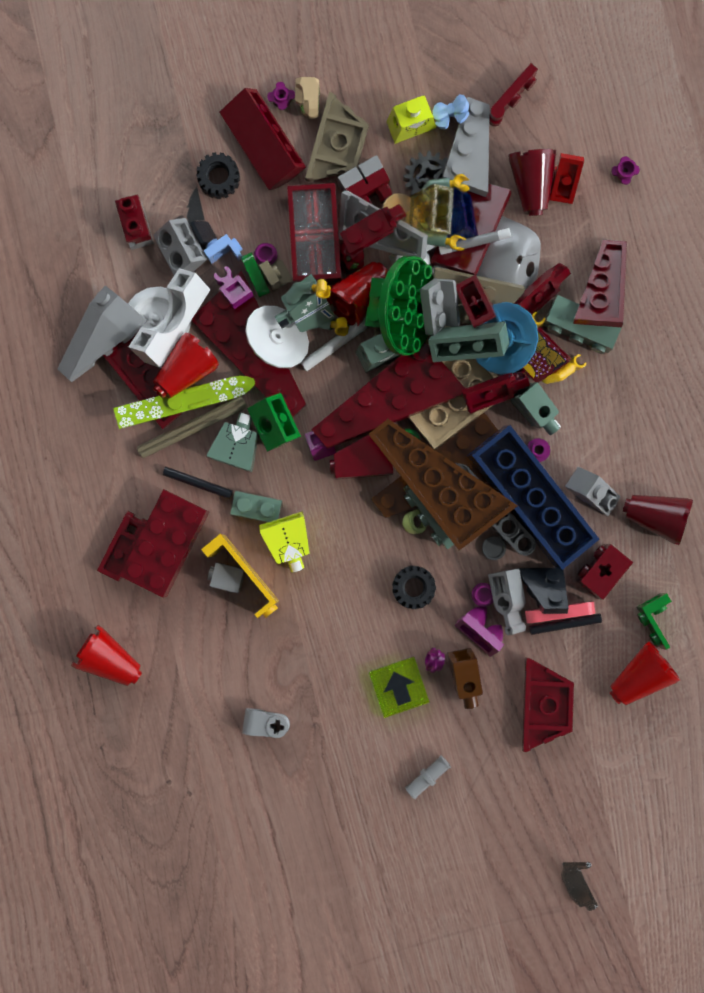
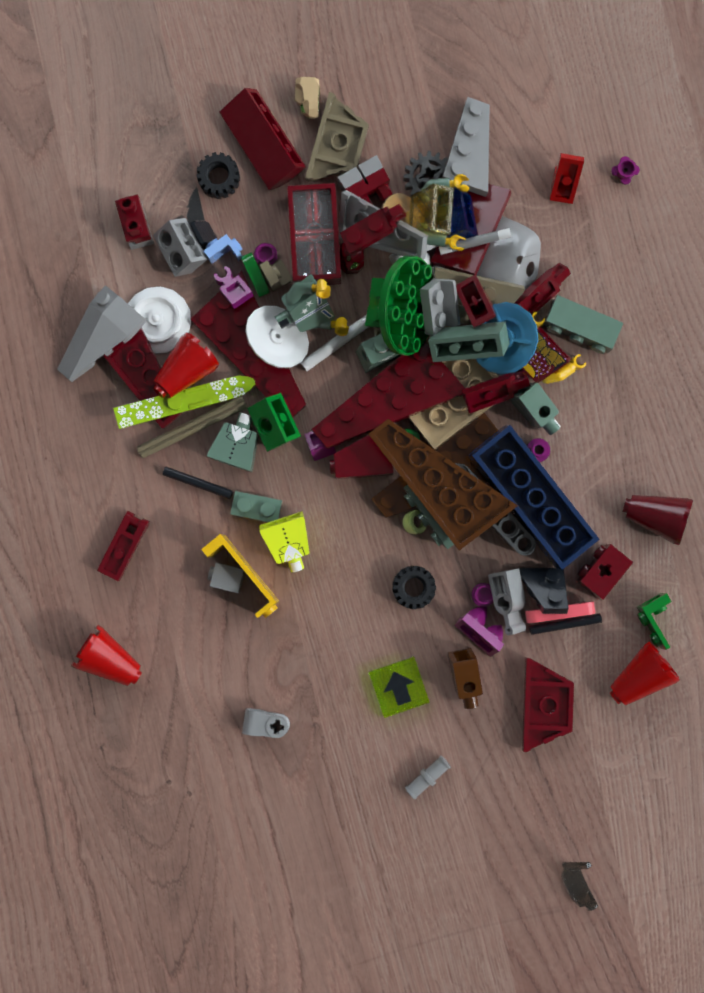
dark red brick [120,489,210,598] -> none
white arch [128,268,210,368] -> none
magenta plate [267,82,295,110] -> none
red cone [326,262,388,326] -> none
neon yellow torso [386,96,436,144] -> none
magenta plate [425,647,445,673] -> none
light blue piece [433,94,469,129] -> none
dark grey piece [482,536,506,560] -> none
dark red plate [489,63,538,127] -> none
dark red cone [508,149,557,216] -> none
light grey slope [565,467,620,516] -> none
wing [573,240,627,328] -> none

